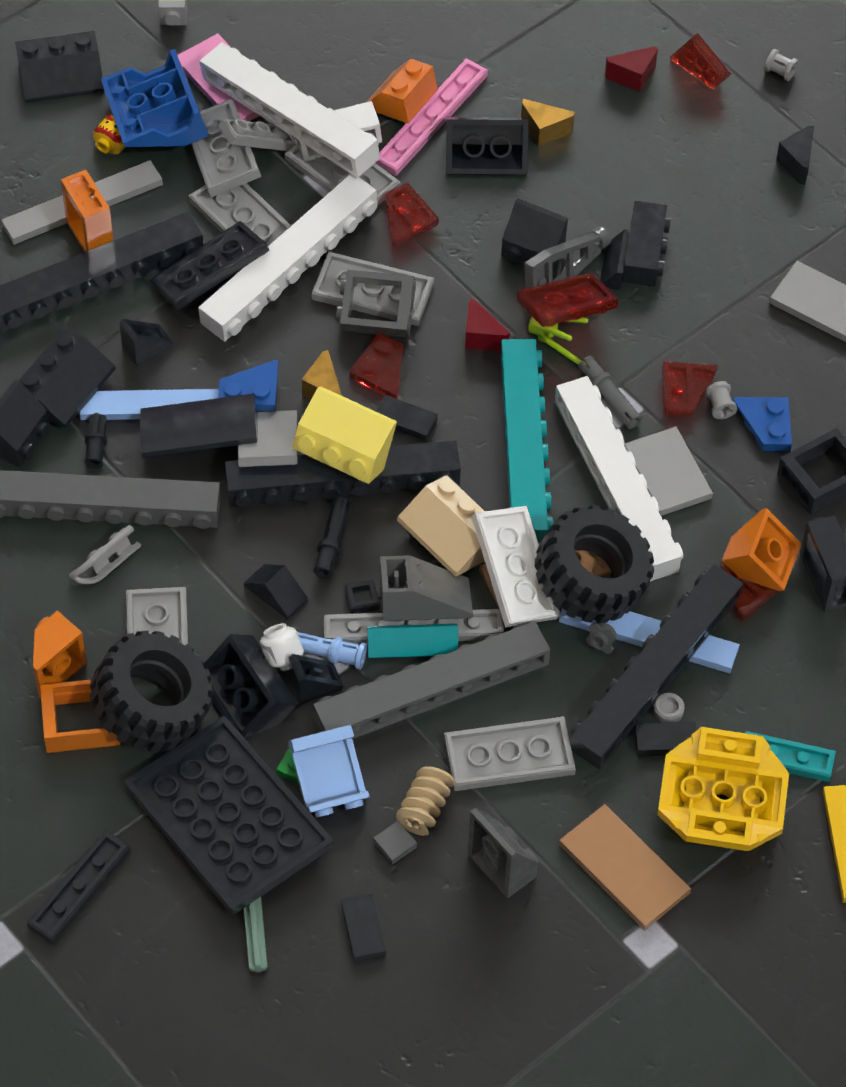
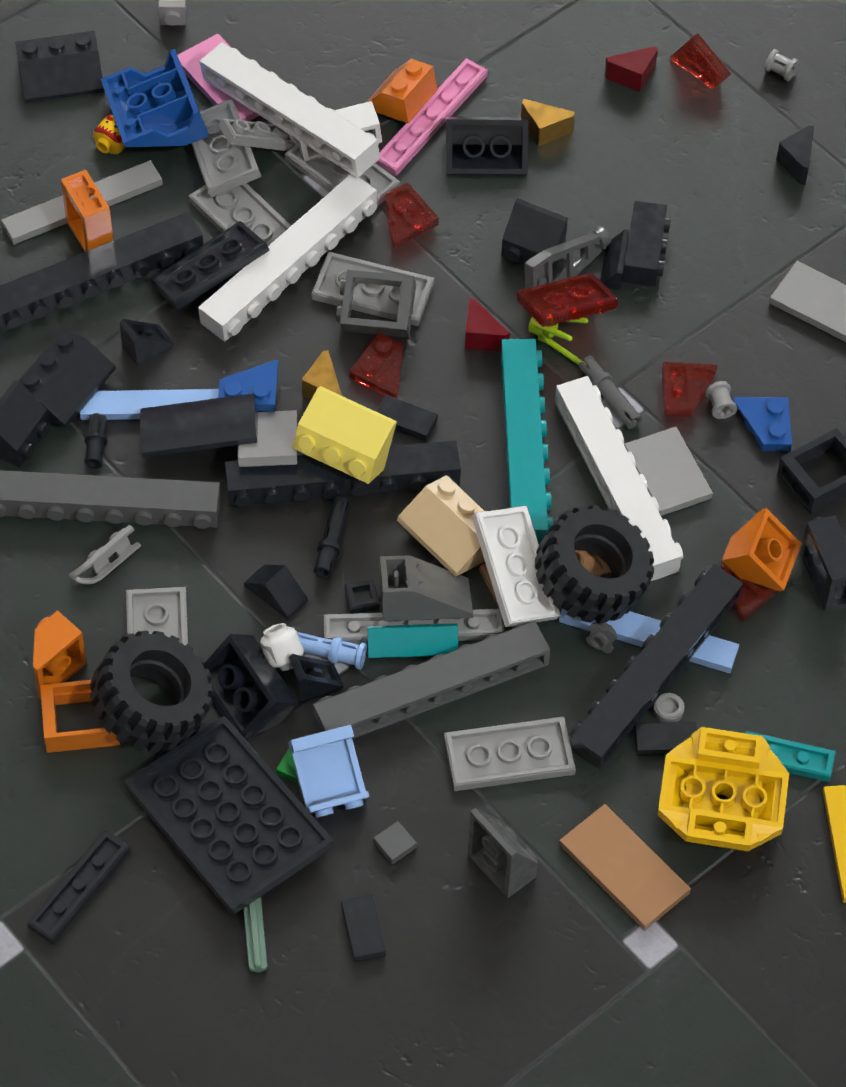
tan piece [396,766,455,836] -> none

